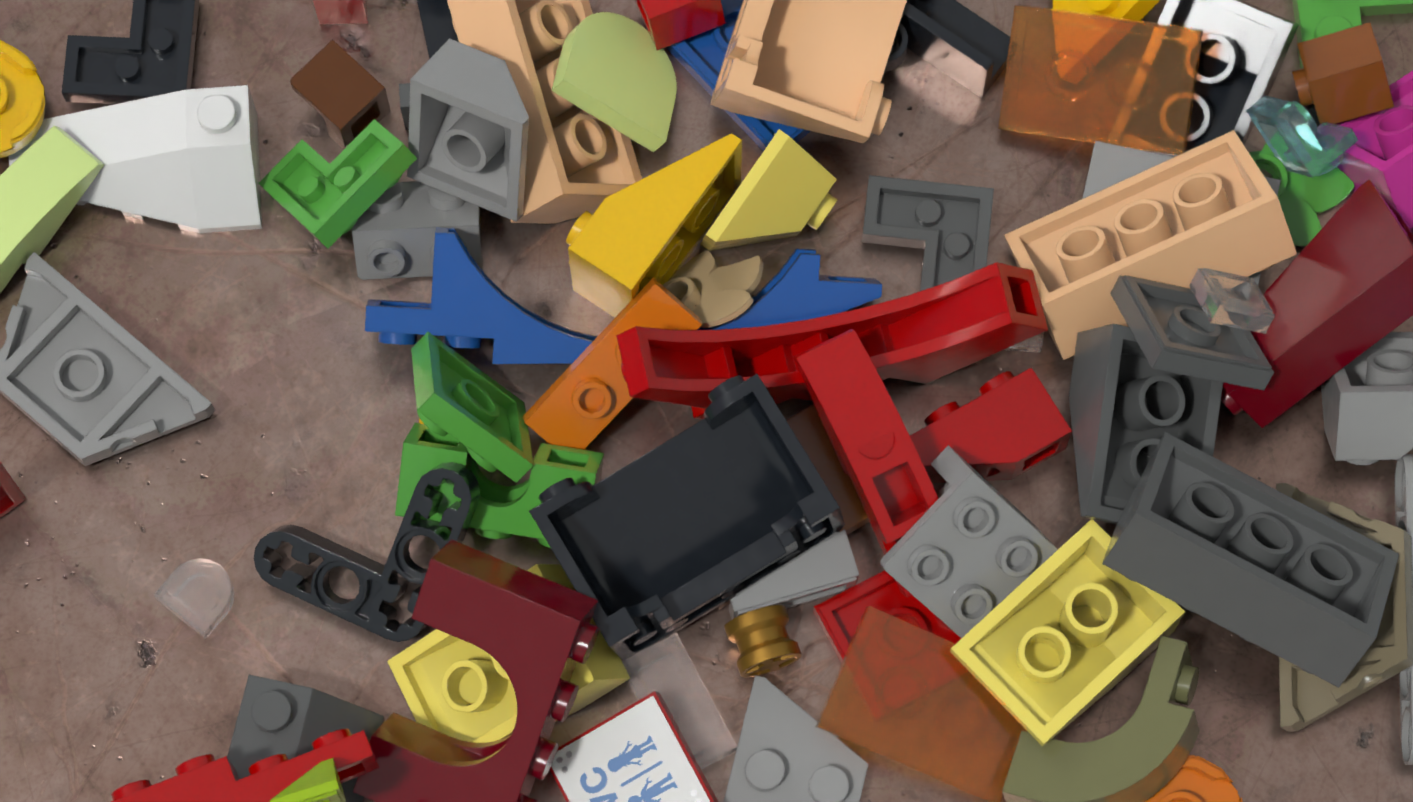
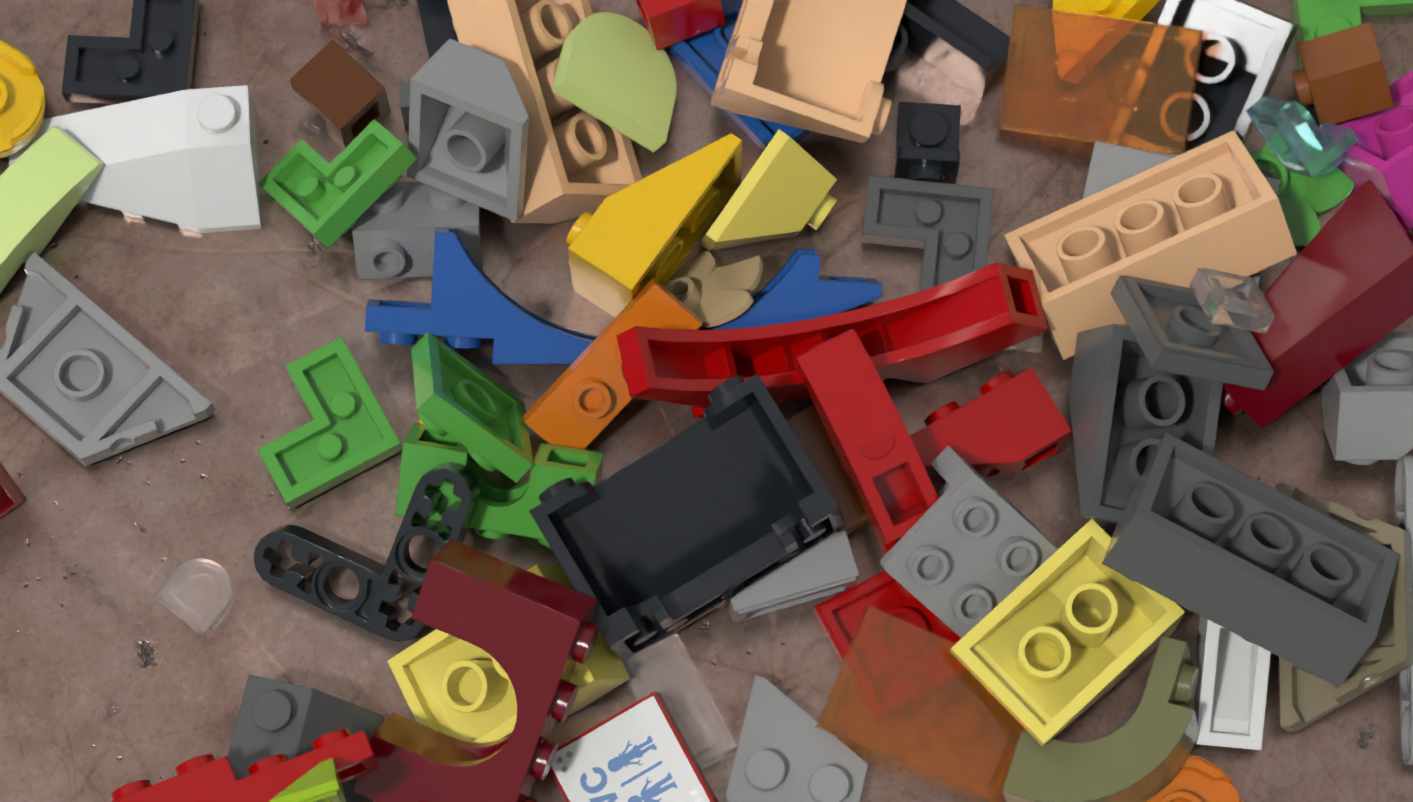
pearl gold wheel [724,605,802,678] -> none
none -> bright green plate [257,336,402,510]
none -> black bracket [894,102,961,184]
none -> white slope [1195,615,1271,750]

